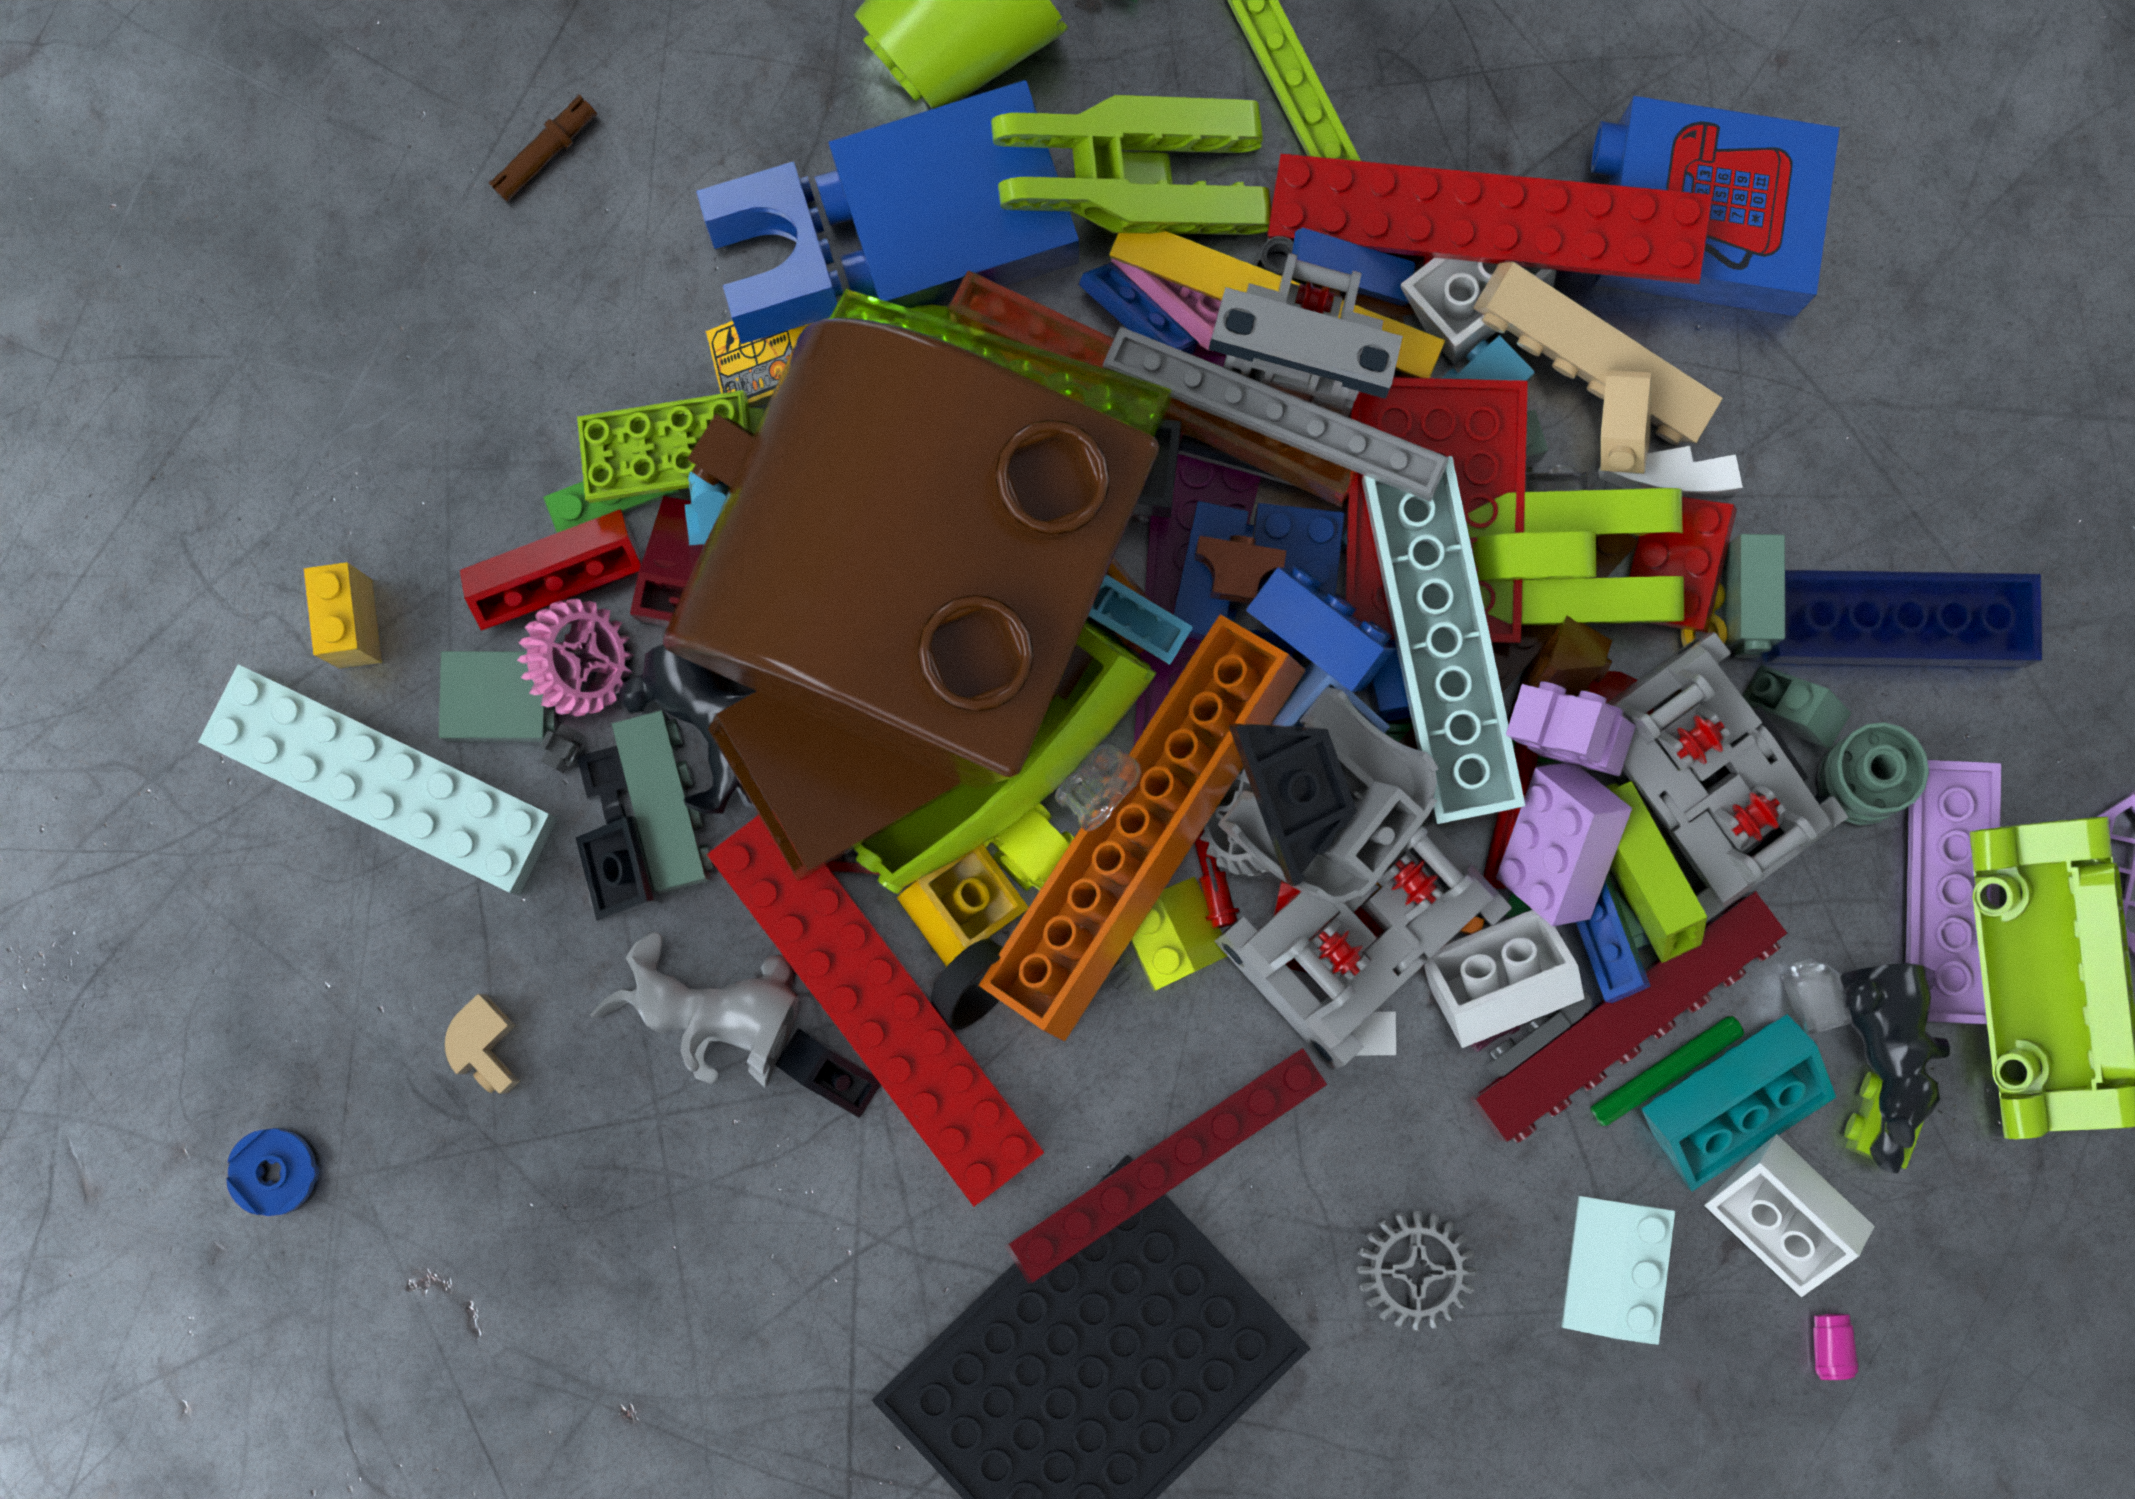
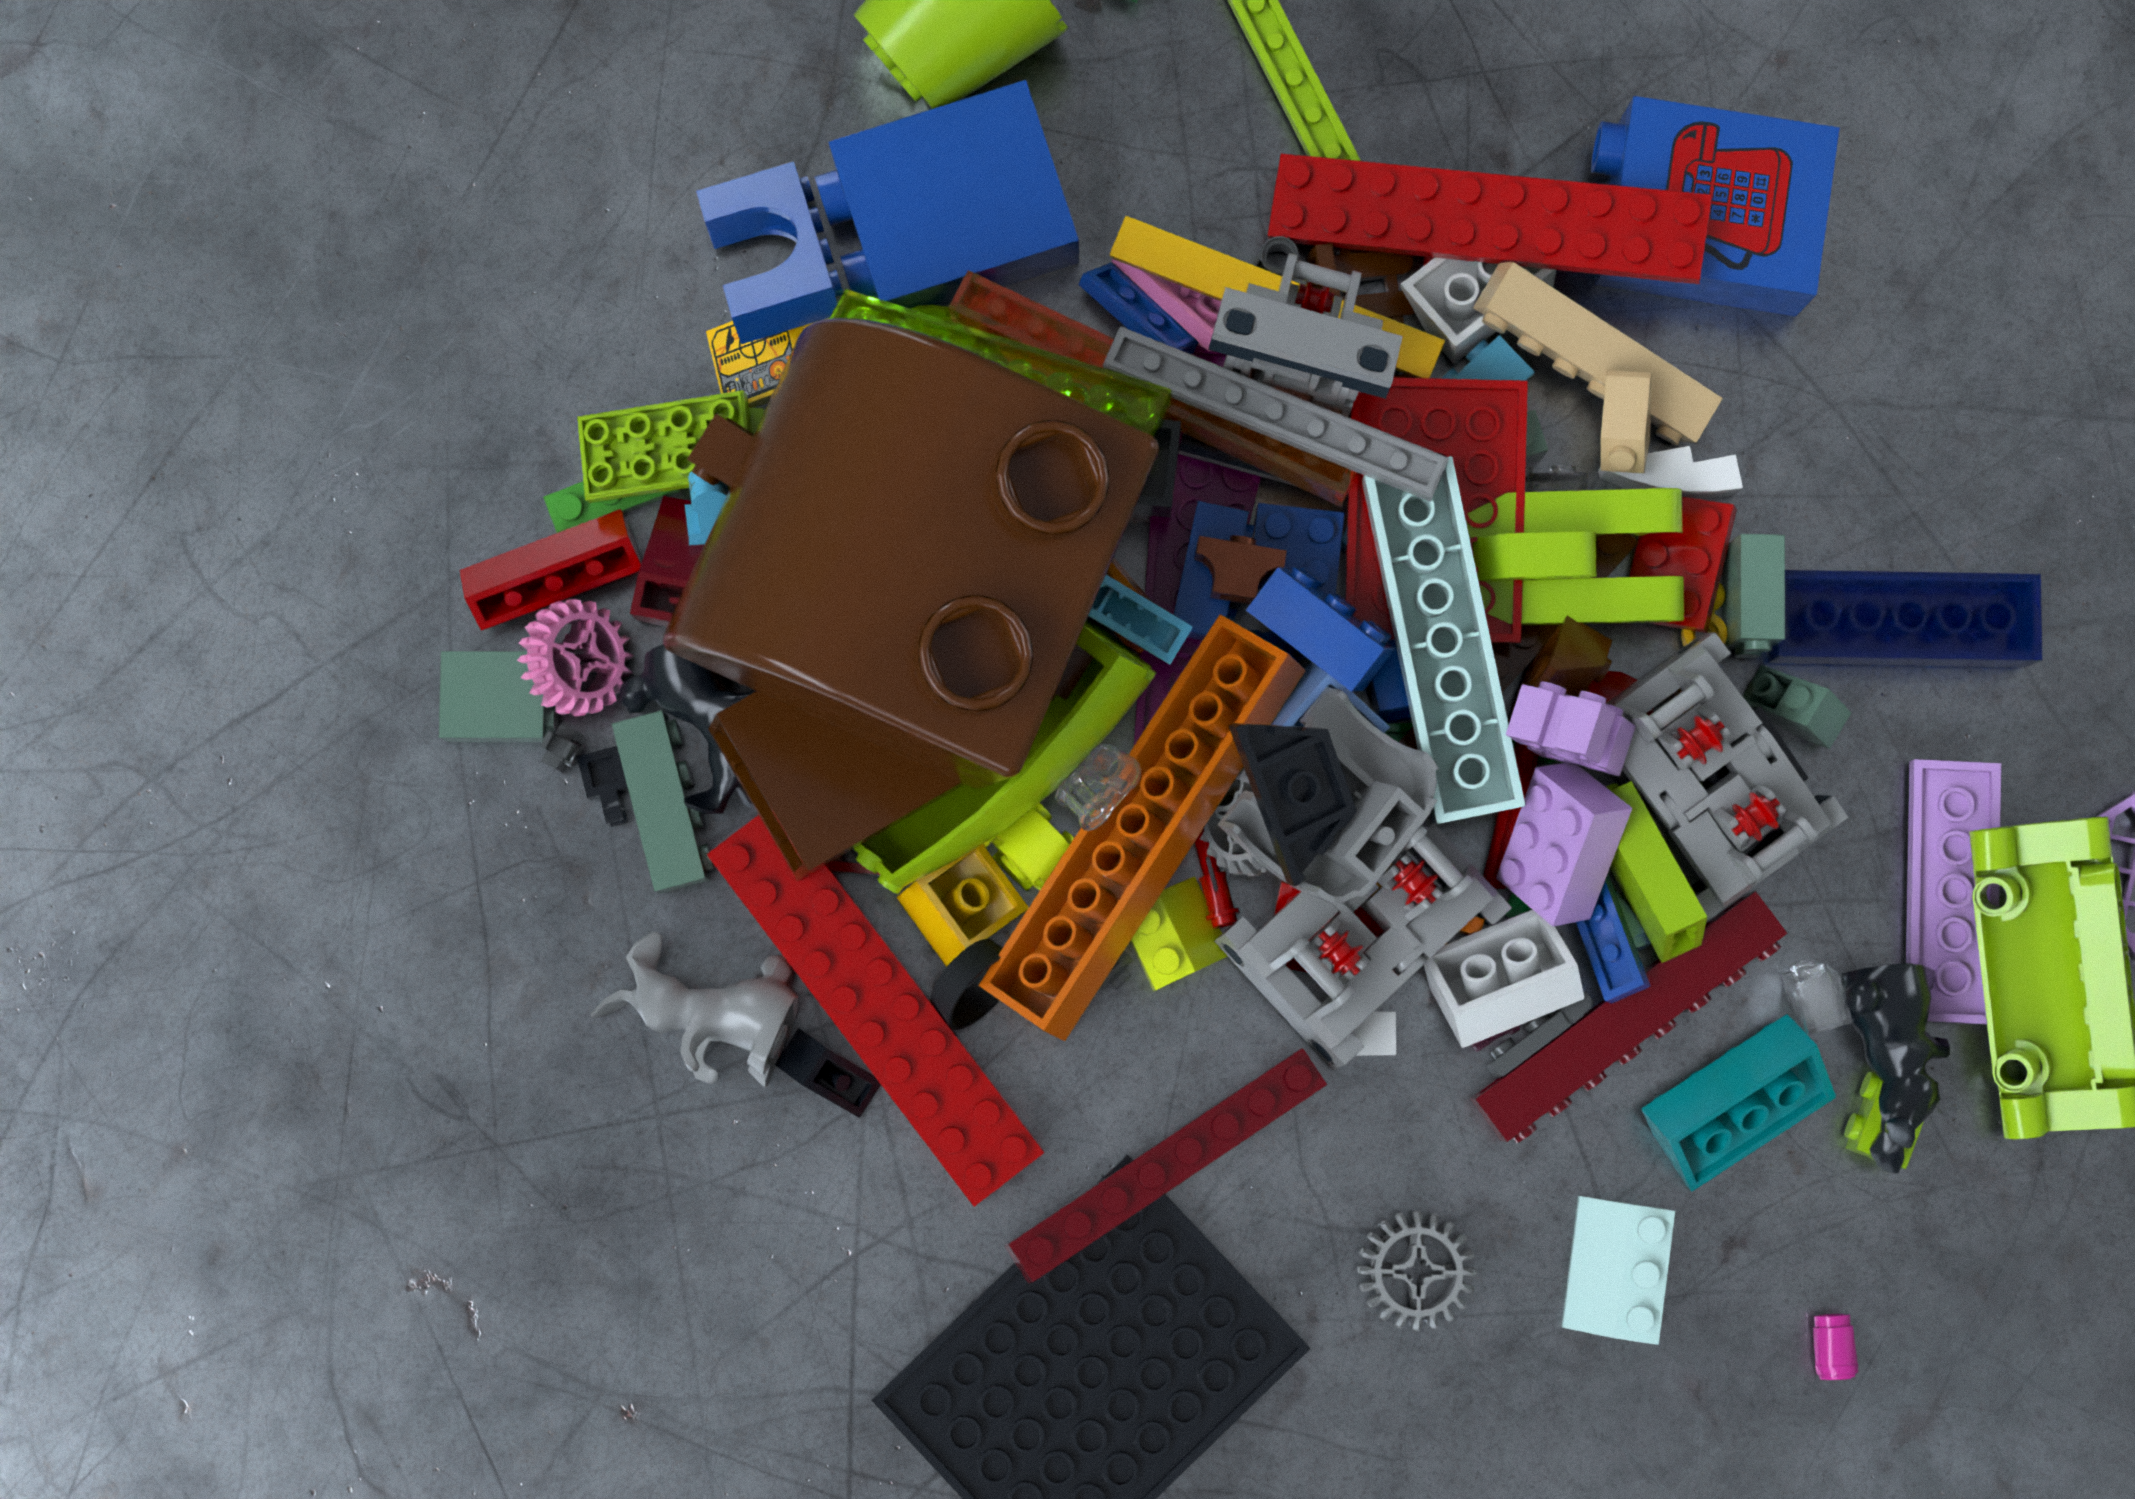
light aqua brick [198,664,558,896] -> none
blue plate [226,1128,319,1216] -> none
yellow brick [304,562,382,669] -> none
tan brick [445,994,520,1094] -> none
reddish brown pin [488,94,598,203] -> none
black slope [576,816,662,921] -> none
lime beam [991,95,1272,235] -> none
blue tile [1292,227,1415,306] -> none
green axle [1591,1016,1744,1126] -> none
white slope [1704,1134,1875,1297] -> none
sand green wheel [1817,722,1929,826] -> none

